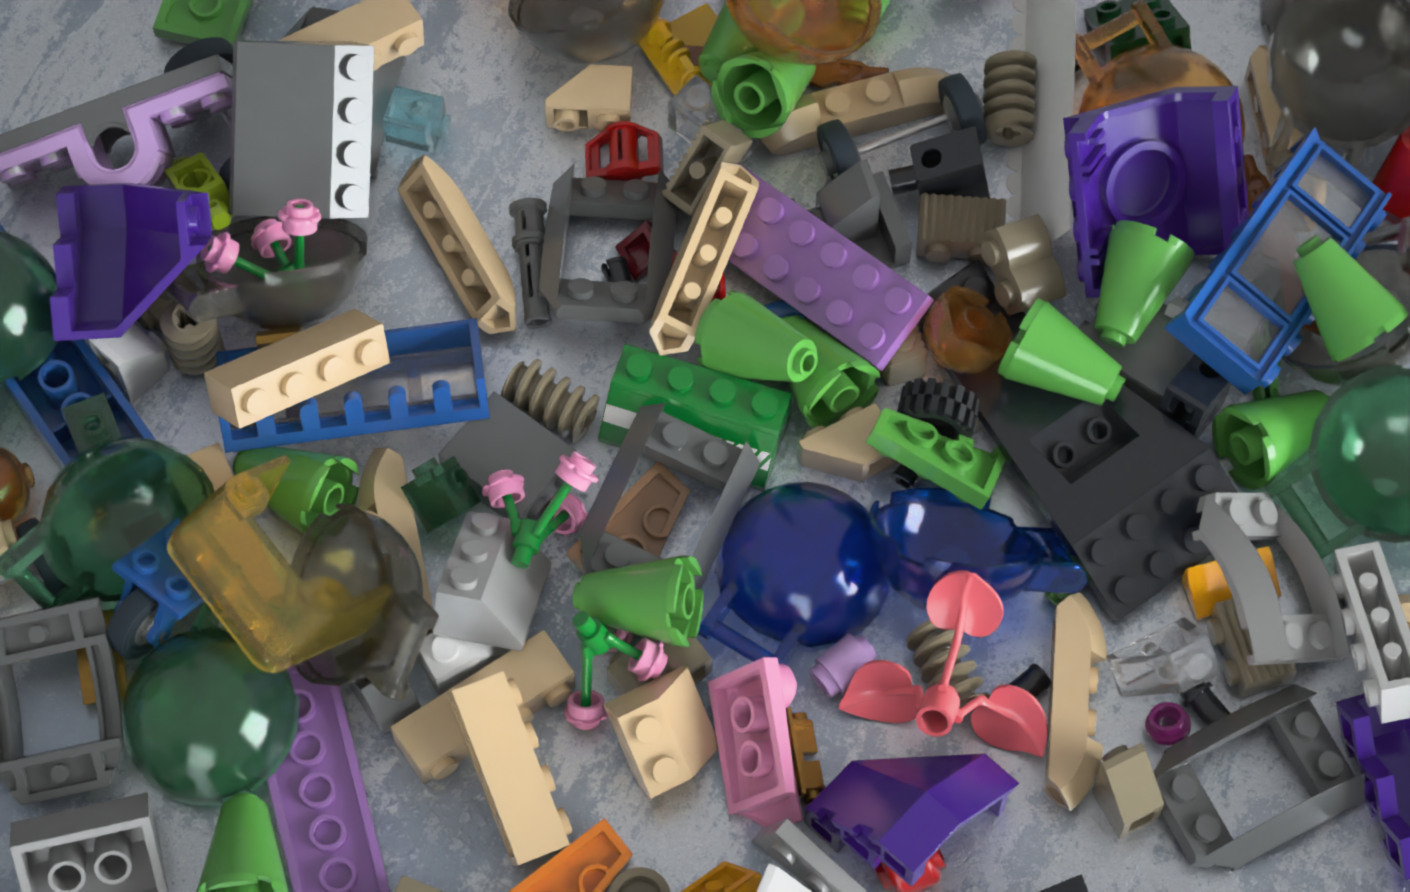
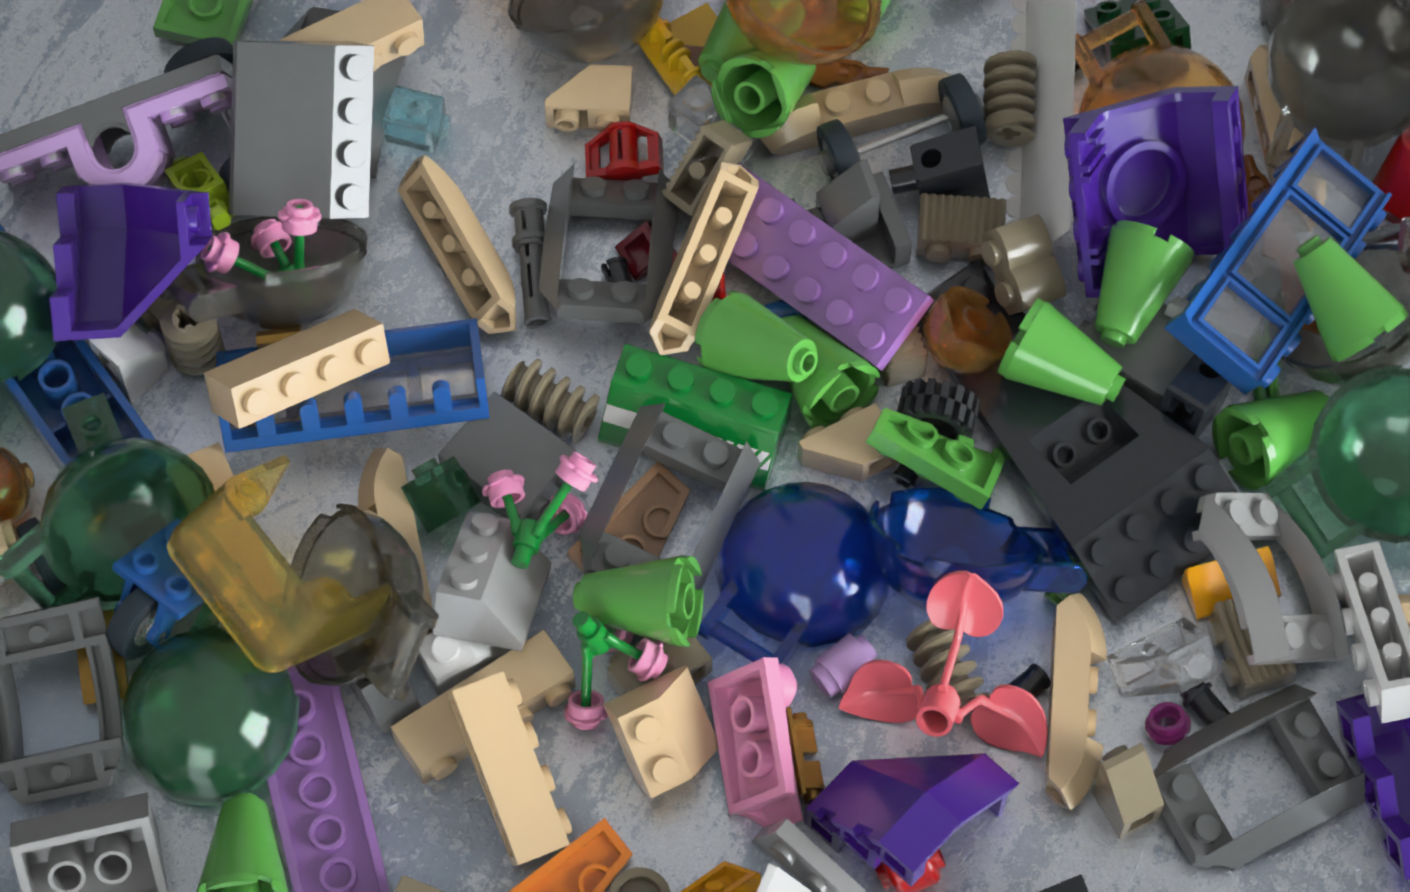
bright green cone [232,446,359,542] -> none

